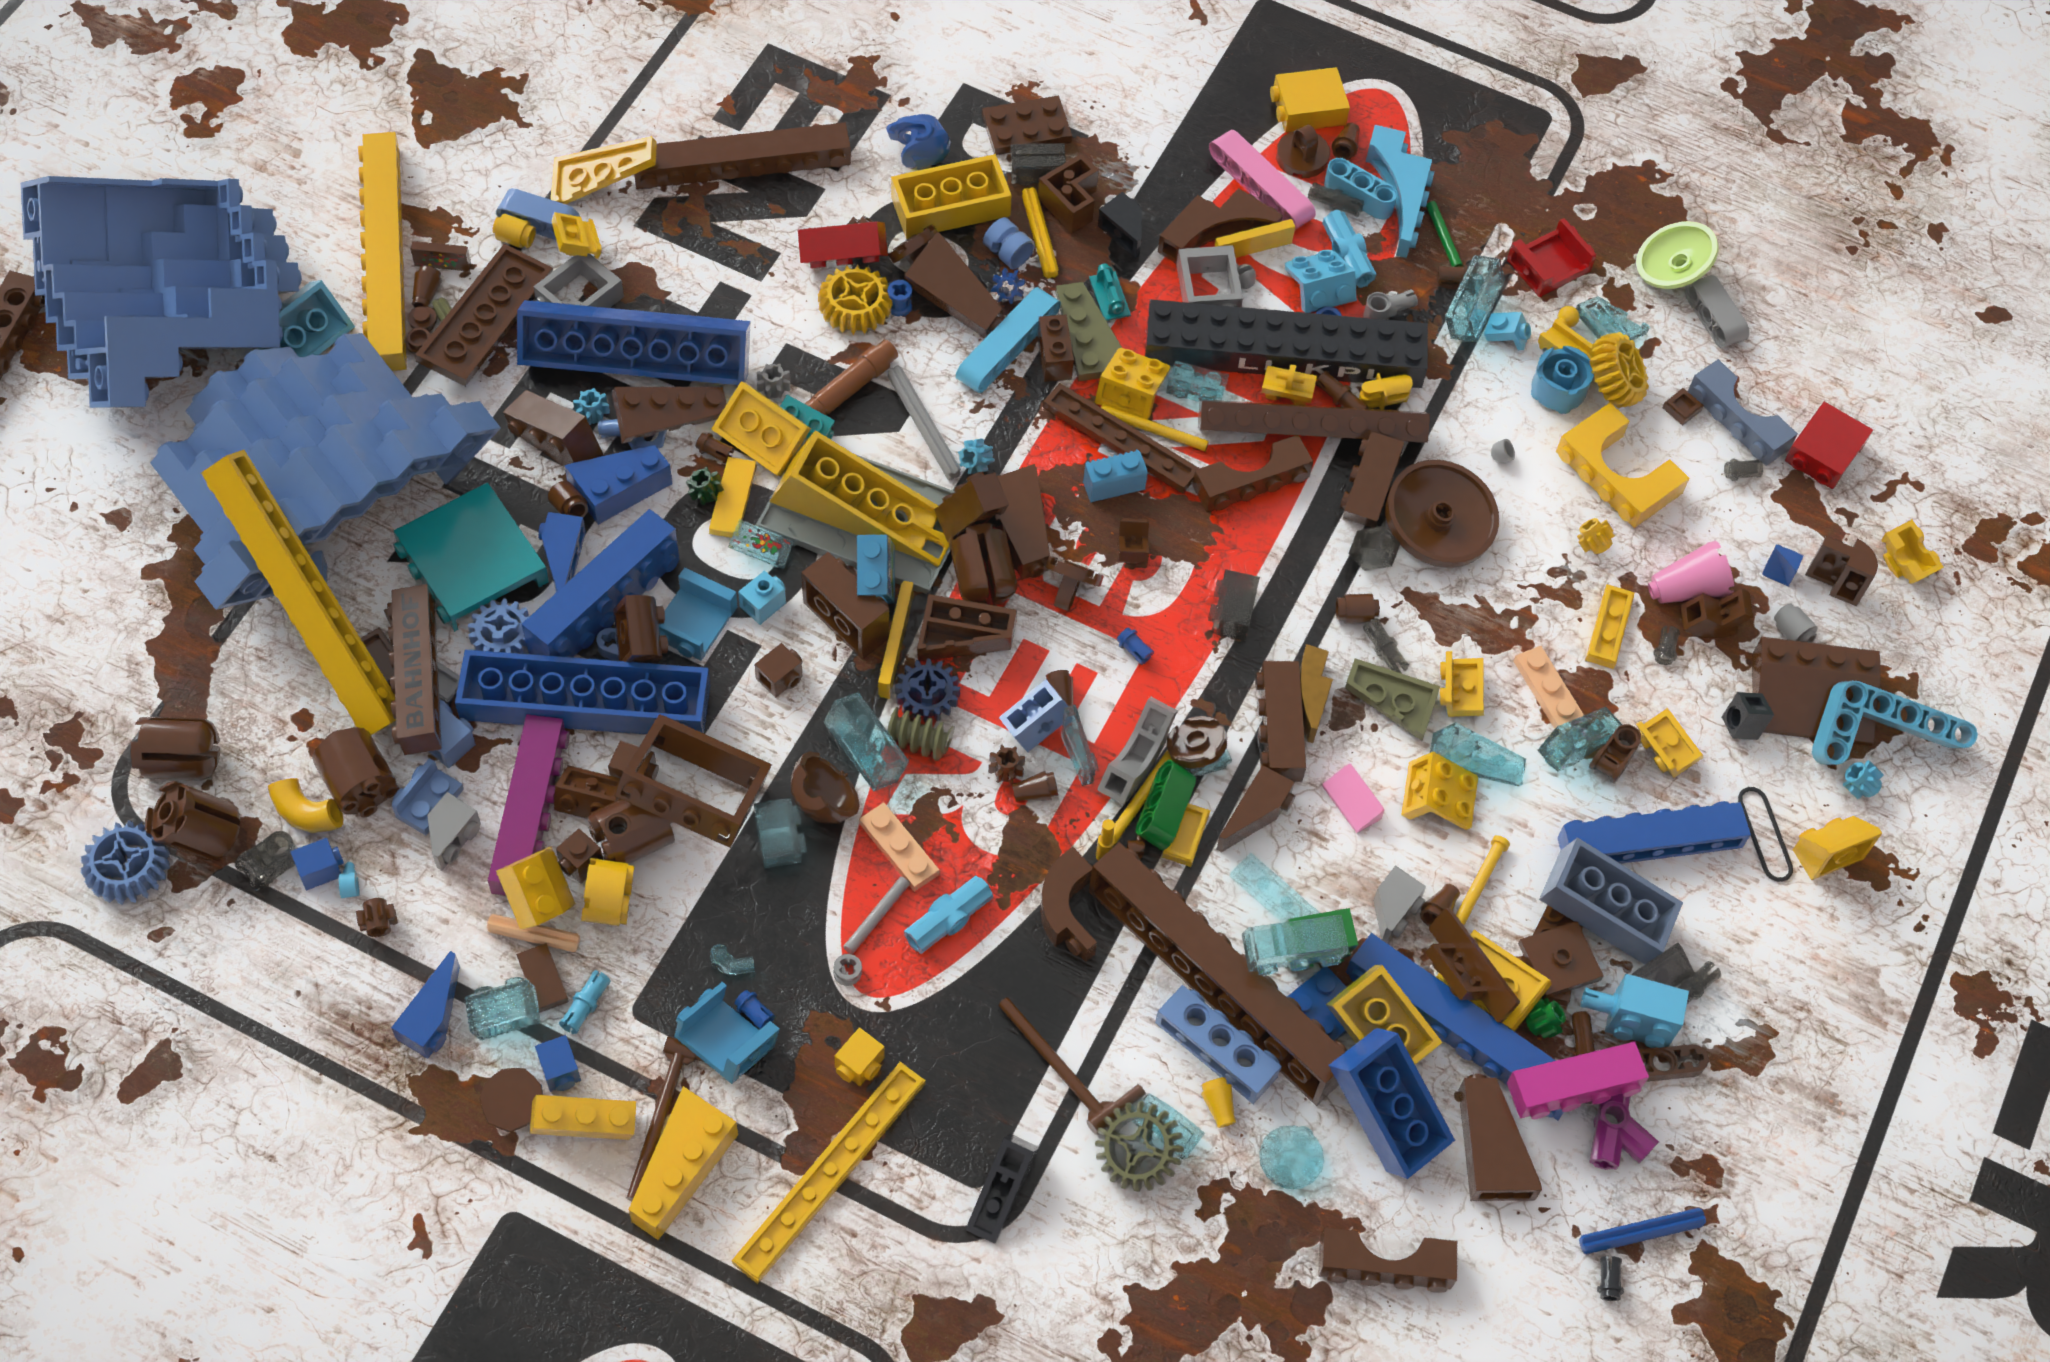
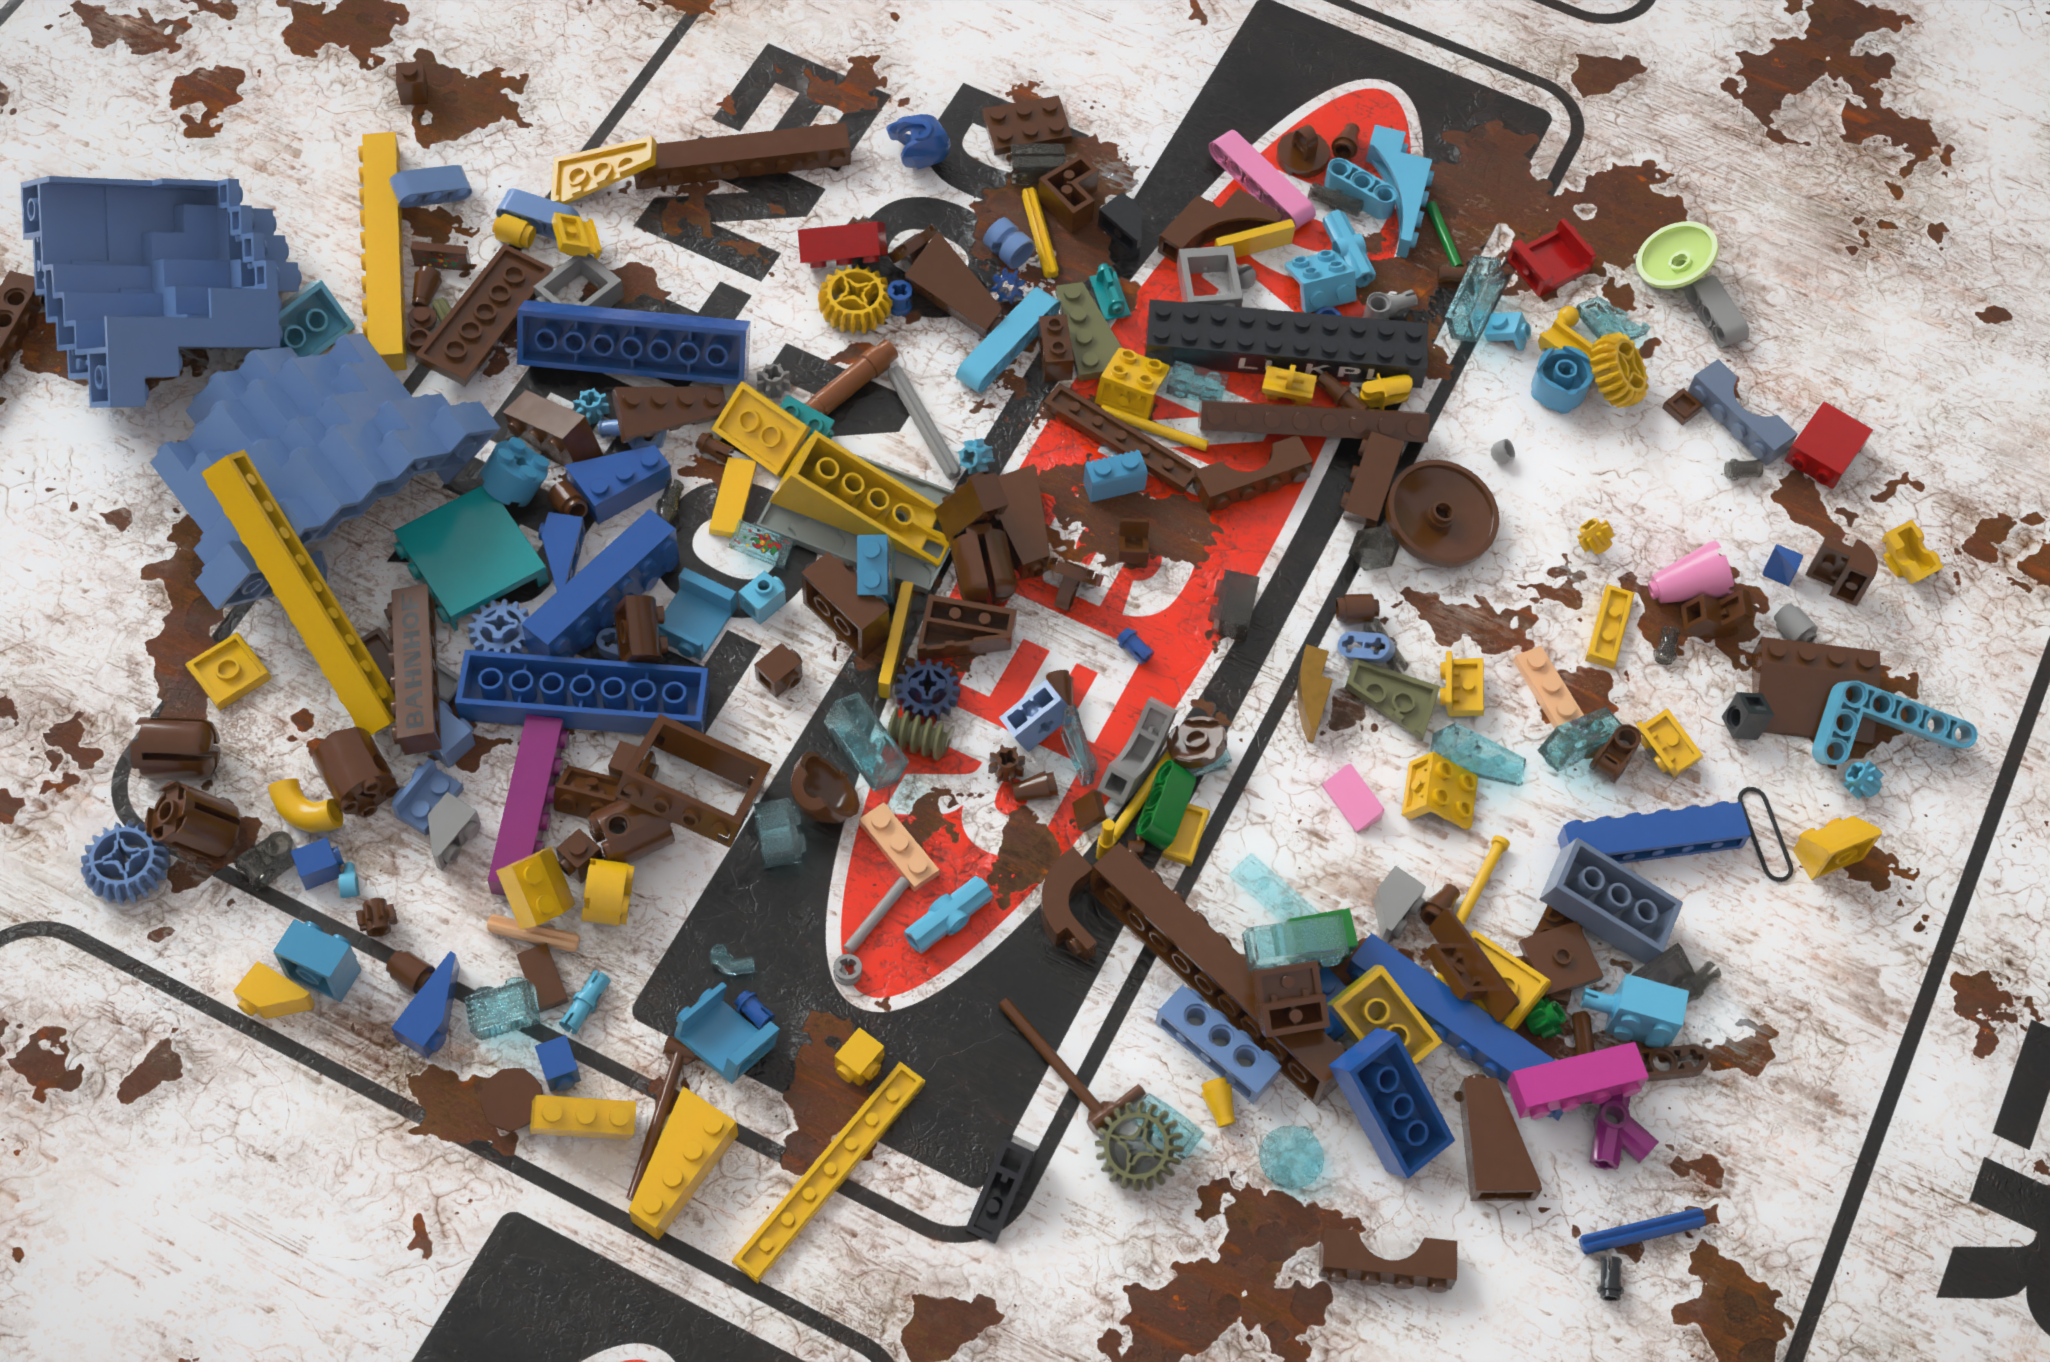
dark green gear [686,467,724,505] -> none
yellow brick [891,154,1012,239] -> none
reddish brown slope [1216,765,1296,852] -> none
reddish brown brick [1255,661,1306,782] -> none
yellow brick [1270,67,1350,133] -> none
yellow arch [1556,403,1690,528] -> none
none -> yellow tile [185,632,272,711]
none -> yellow slope [233,961,315,1019]
none -> dark azure brick [273,919,361,1002]
none -> reddish brown brick [386,950,435,994]
none -> medium blue beam [389,165,473,208]
none -> reddish brown brick [396,62,428,105]
none -> dark azure brick [479,437,549,507]
none -> clear smoke pin [655,479,684,525]
none -> reddish brown tile [1072,789,1107,832]
none -> reddish brown brick [1251,960,1330,1038]
none -> medium blue beam [1338,631,1395,663]

